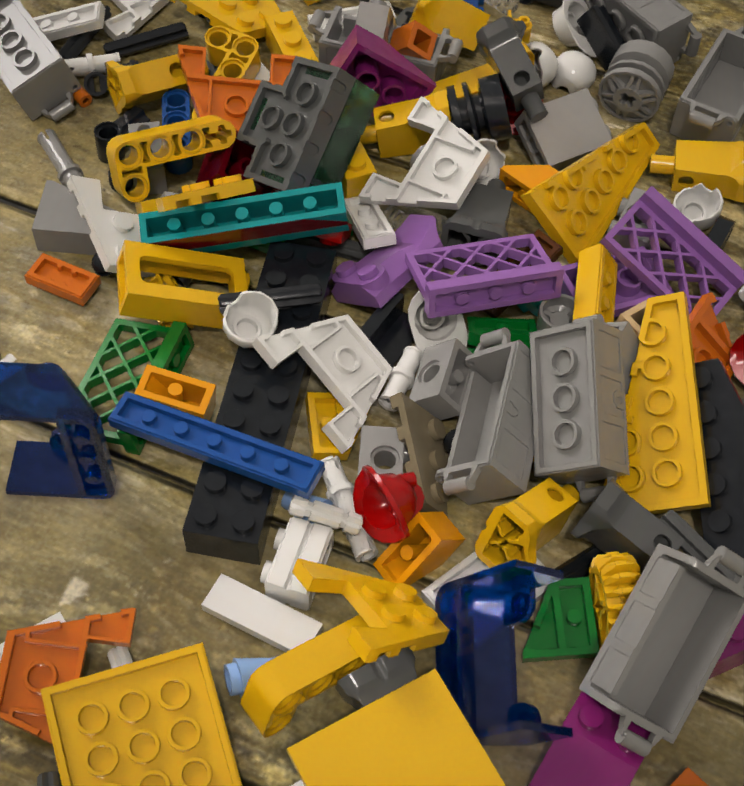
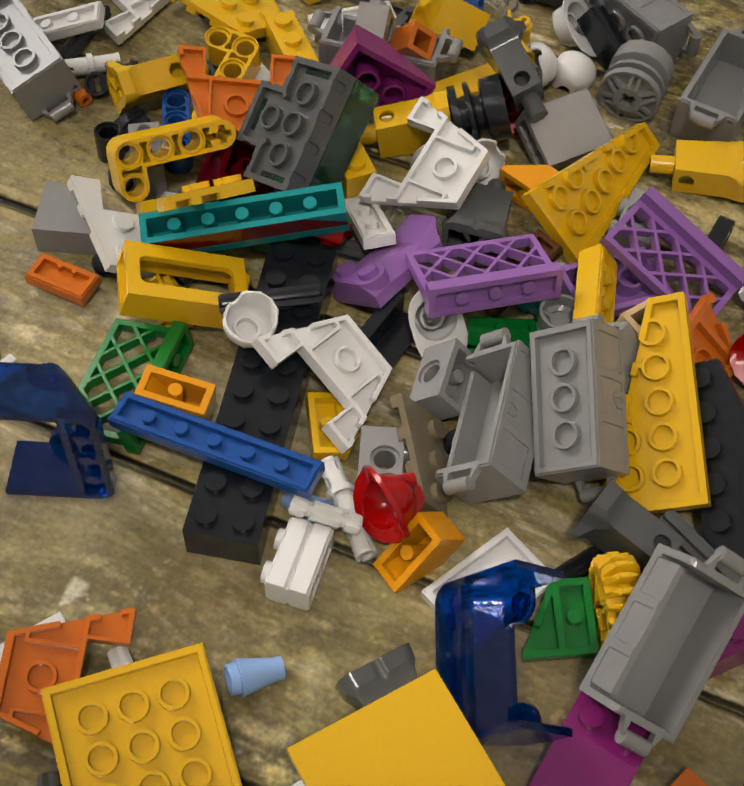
light grey pin [37,129,84,187] -> none
black axle [103,22,188,58] -> none
white tile [201,573,323,652] -> none
yellow beam [240,615,385,738] -> none
yellow wing [292,559,450,663] -> none
white pin [378,346,423,411] -> none
yellow piece [475,477,580,576] -> none
white hair [672,183,724,231] -> none

